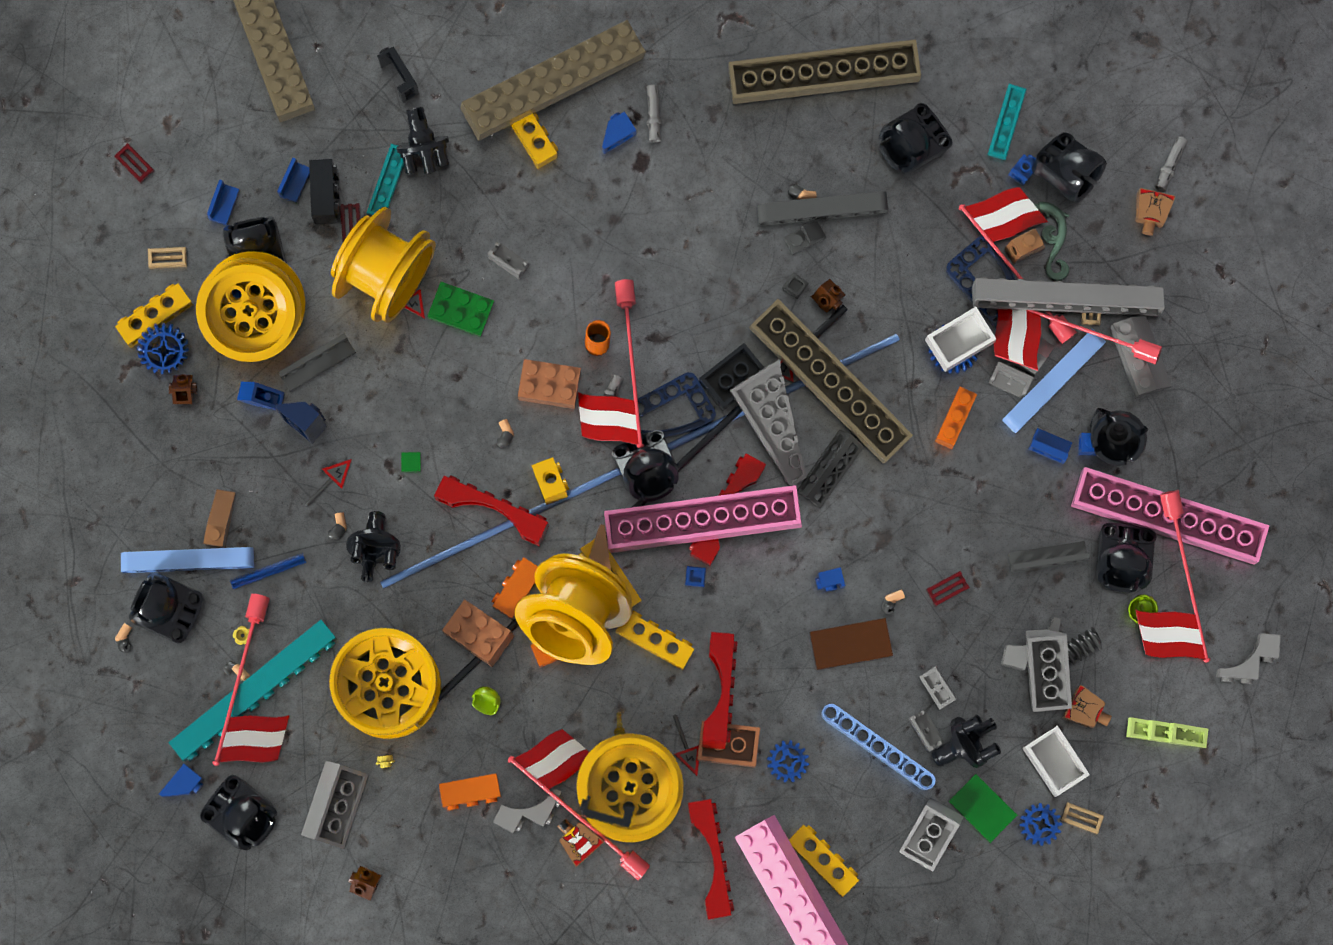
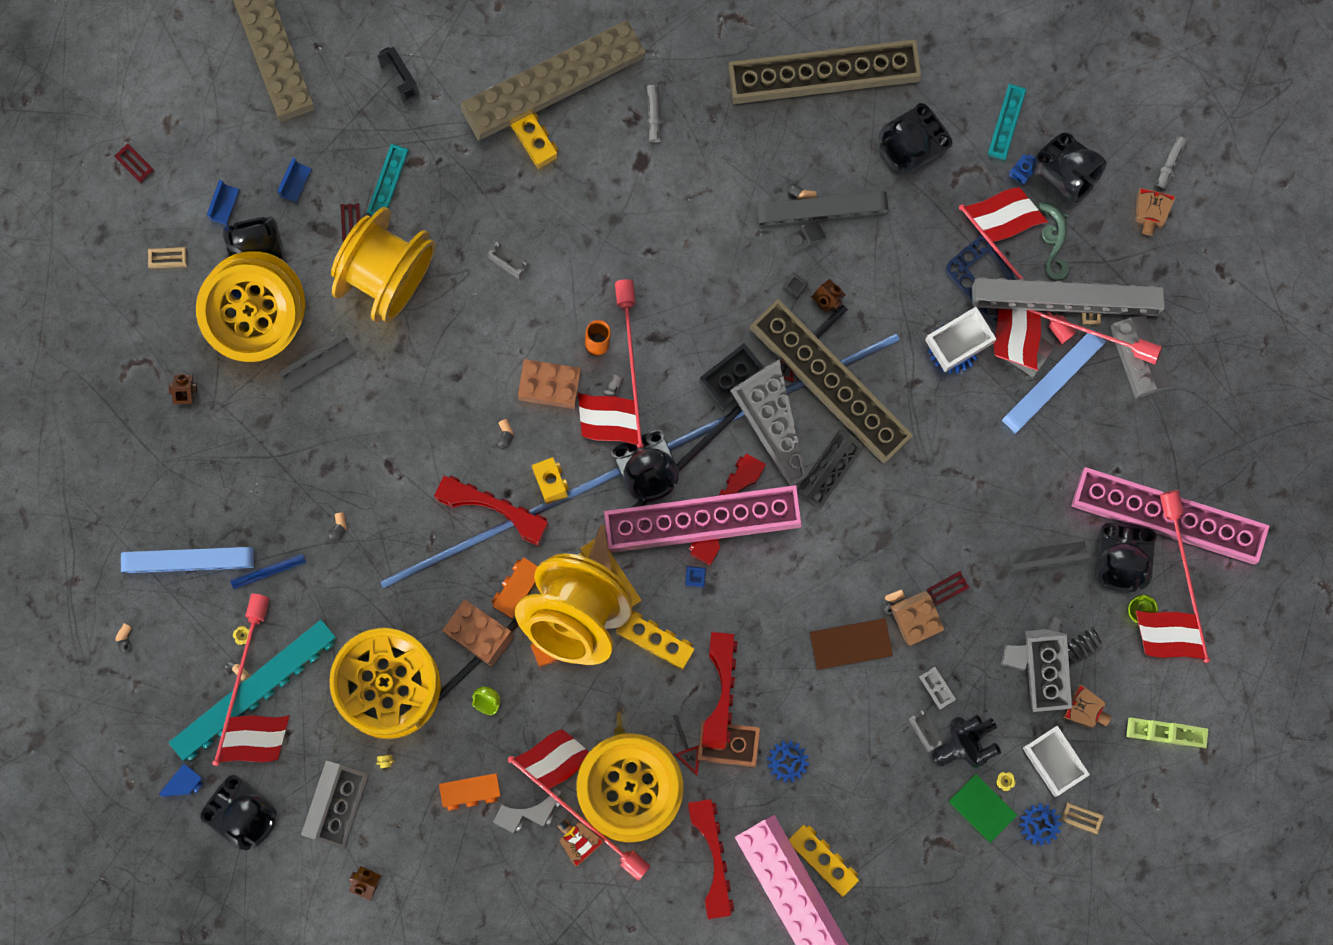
yellow brick [115,283,193,348] -> none
black piece [129,572,204,643] -> none
blue gear [137,323,189,374] -> none
medium nougat slope [203,489,236,548] -> none
blue slope [237,382,285,410] -> none
dark blue slope [275,402,327,444] -> none
piece [305,459,352,506] -> none
black brick [309,159,341,224] -> none
black piece [346,511,401,582] -> none
black piece [396,107,449,174] -> none
green tile [401,452,421,472] -> none
piece [404,289,425,319] -> none
green plate [427,282,494,337] -> none
black window [580,795,634,829] -> none
blue slope [602,111,636,154] -> none
dark blue beam [638,372,716,438] -> none
blue brick [815,567,845,592] -> none
light blue beam [822,704,936,790] -> none
light grey slope [899,797,964,871] -> none
orange brick [935,387,977,449] -> none
light grey hinge [988,362,1034,399] -> none
medium nougat torso [1004,228,1045,265] -> none
blue panel [1028,428,1072,464] -> none
blue brick [1078,433,1097,456] -> none
black piece [1089,408,1148,466] -> none
light grey arch [1216,633,1280,684] -> none
none -> medium nougat brick [890,591,944,646]
none -> light yellow plate [996,772,1016,791]

